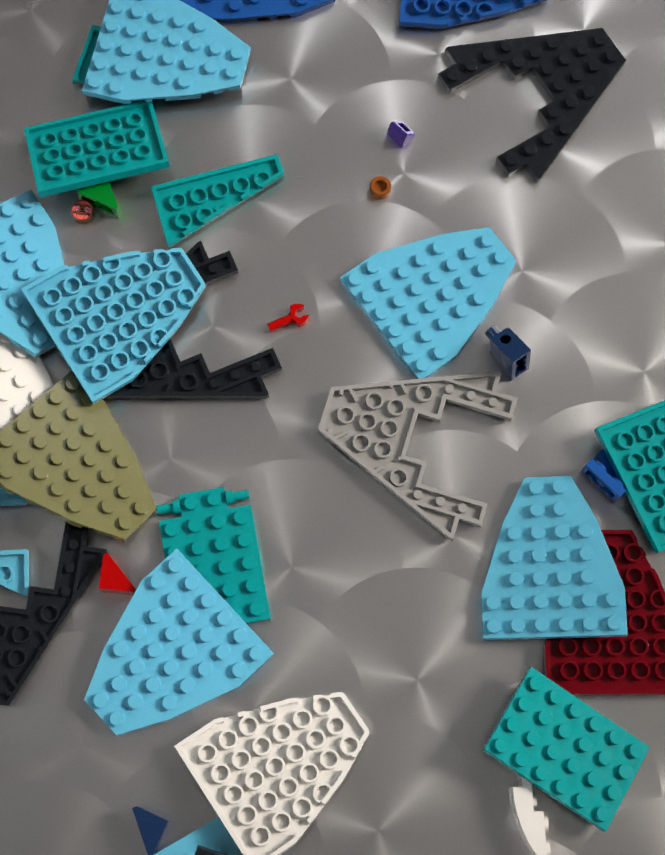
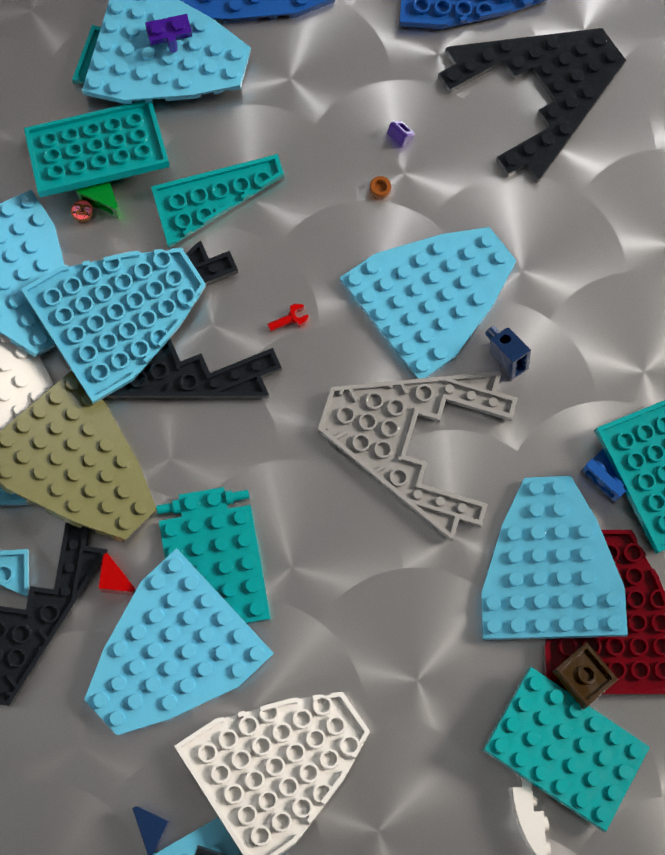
none -> dark purple plate [145,14,192,53]
none -> dark brown tile [552,642,618,710]

